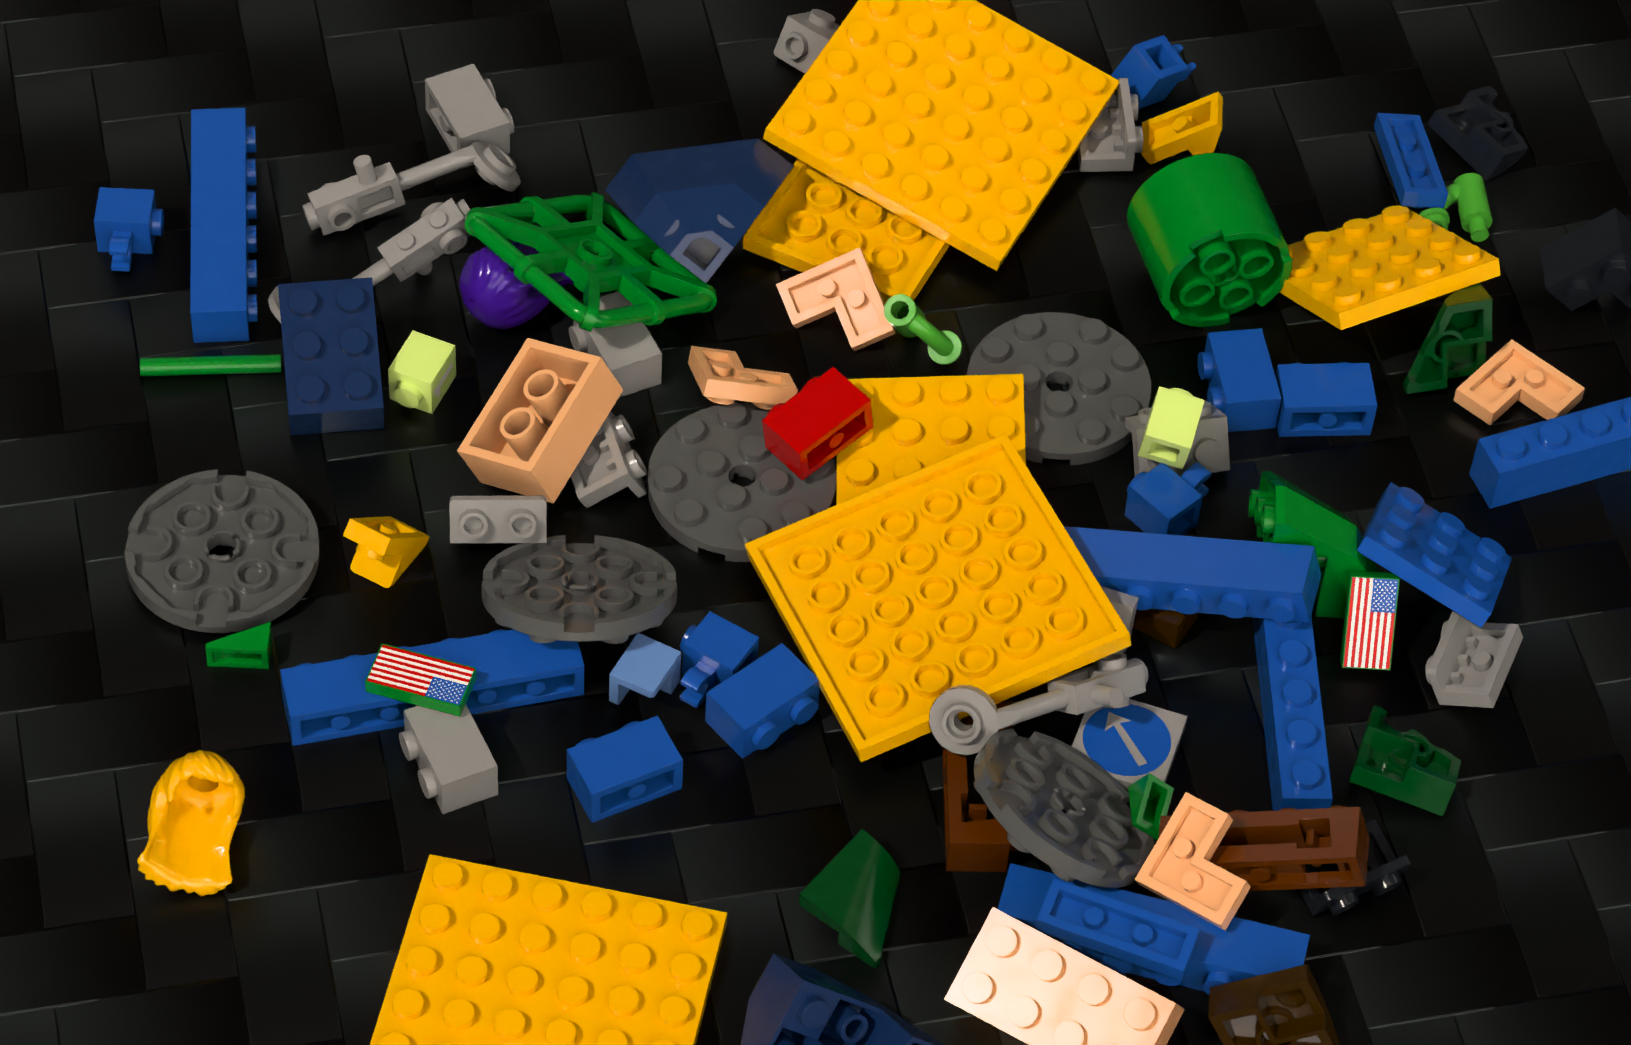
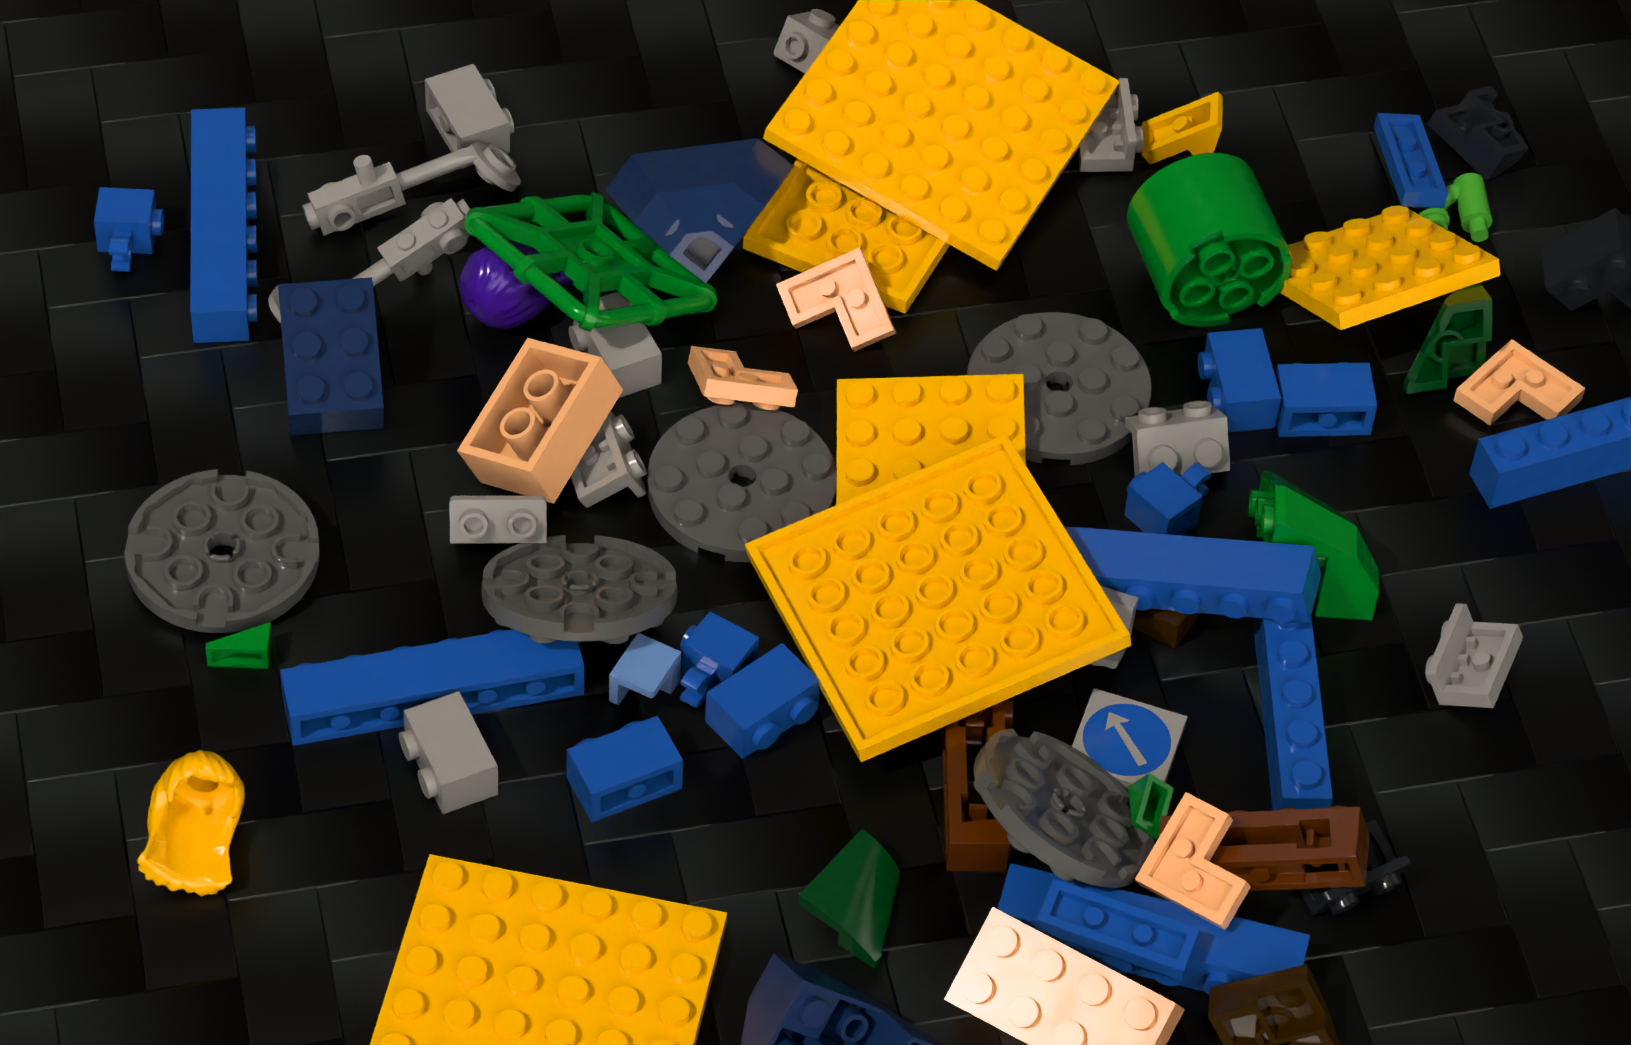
green bar [140,354,282,377] -> none
yellow slope [343,516,430,588] -> none
tile [365,643,477,717] -> none
yellowish green brick [388,330,456,414] -> none
red brick [762,367,873,481] -> none
bright green plant [884,294,962,365] -> none
light grey piece [929,653,1148,755] -> none
blue brick [1111,35,1197,109] -> none
yellowish green brick [1137,386,1205,469] -> none
tile [1340,571,1400,670] -> none
dark green slope [1349,705,1461,816] -> none
blue plate [1357,482,1512,628] -> none

